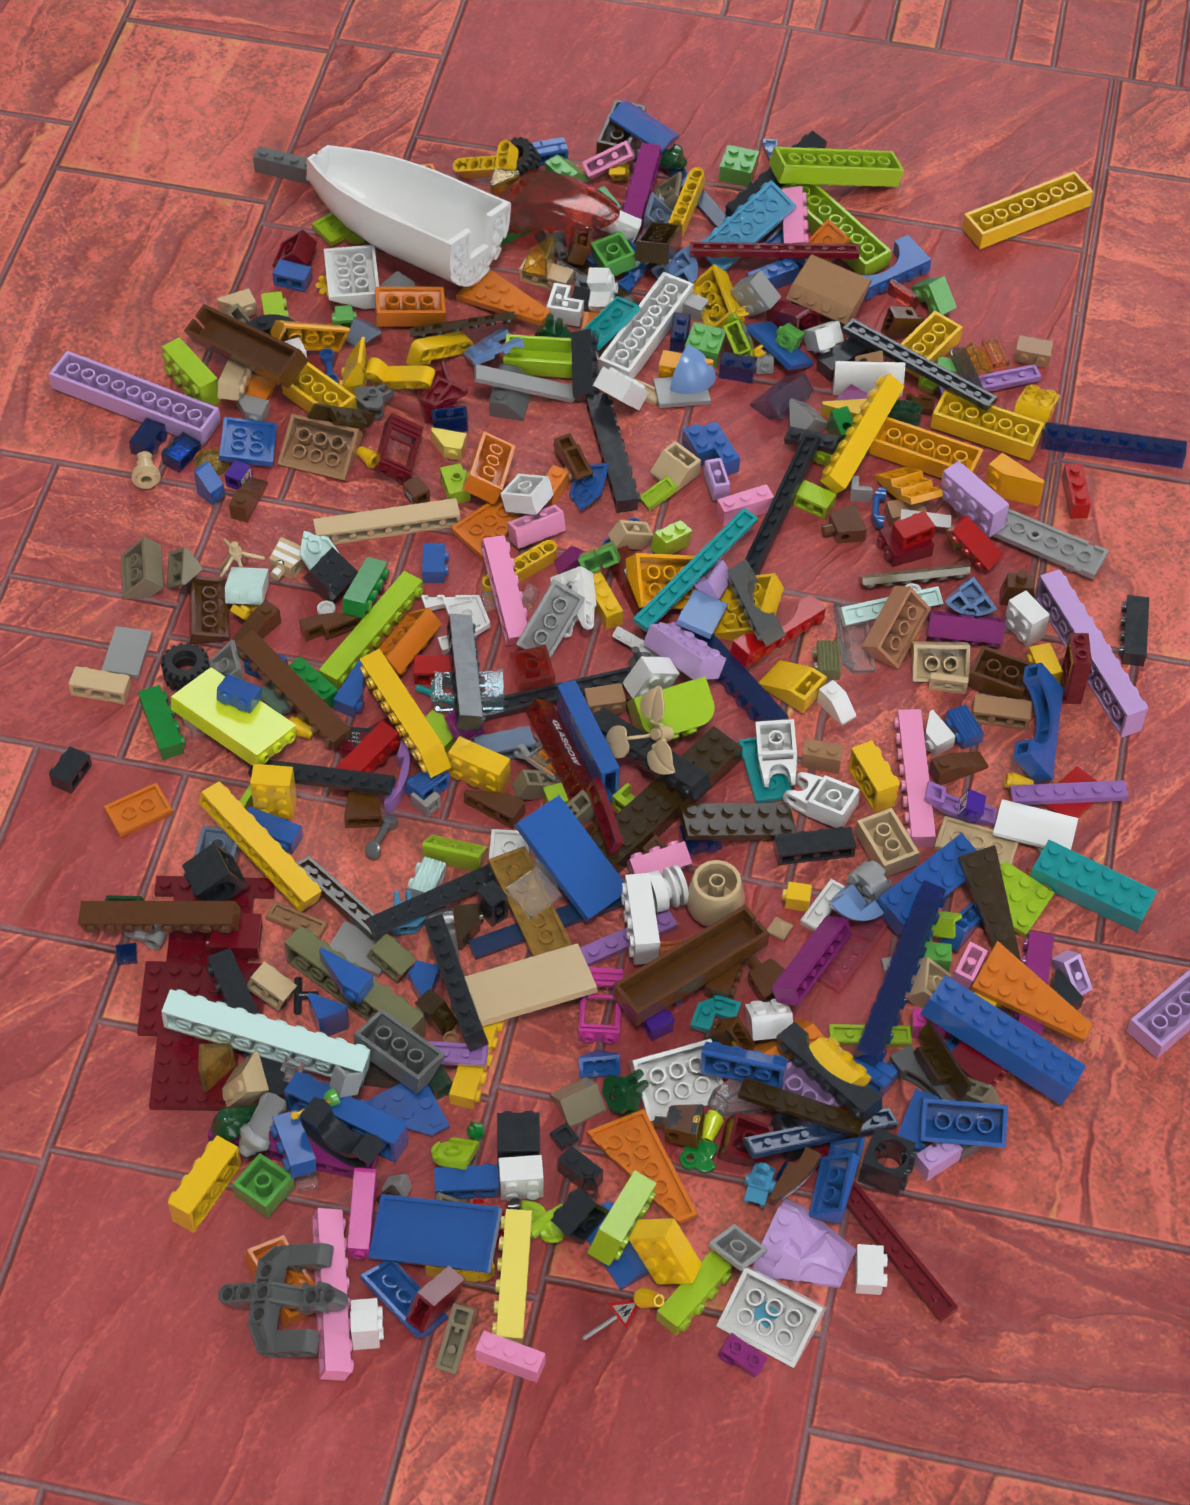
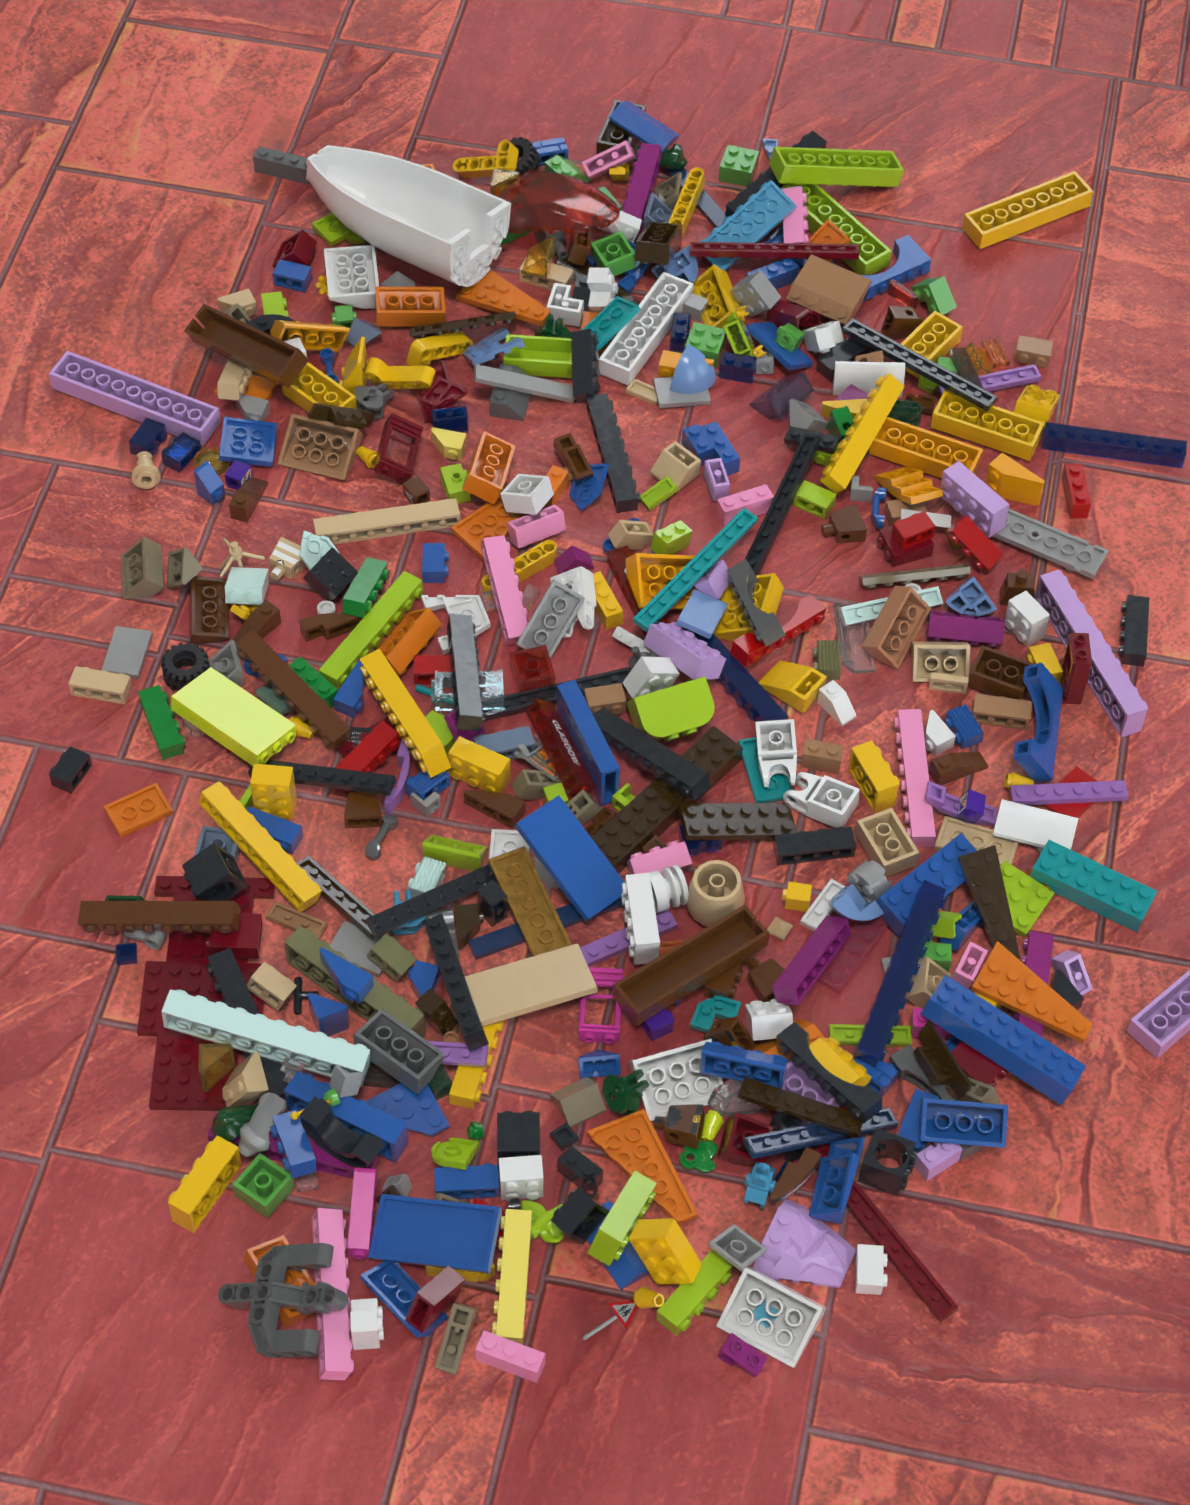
lime piece [161,337,221,406] -> none
blue brick [216,674,262,713] -> none
clear tile [505,866,562,920] -> none
bright green piece [578,541,620,573] -> none
dark red plate [586,778,624,854] -> none
white brick [593,367,649,410] -> none
tan plant [606,686,675,774] -> none

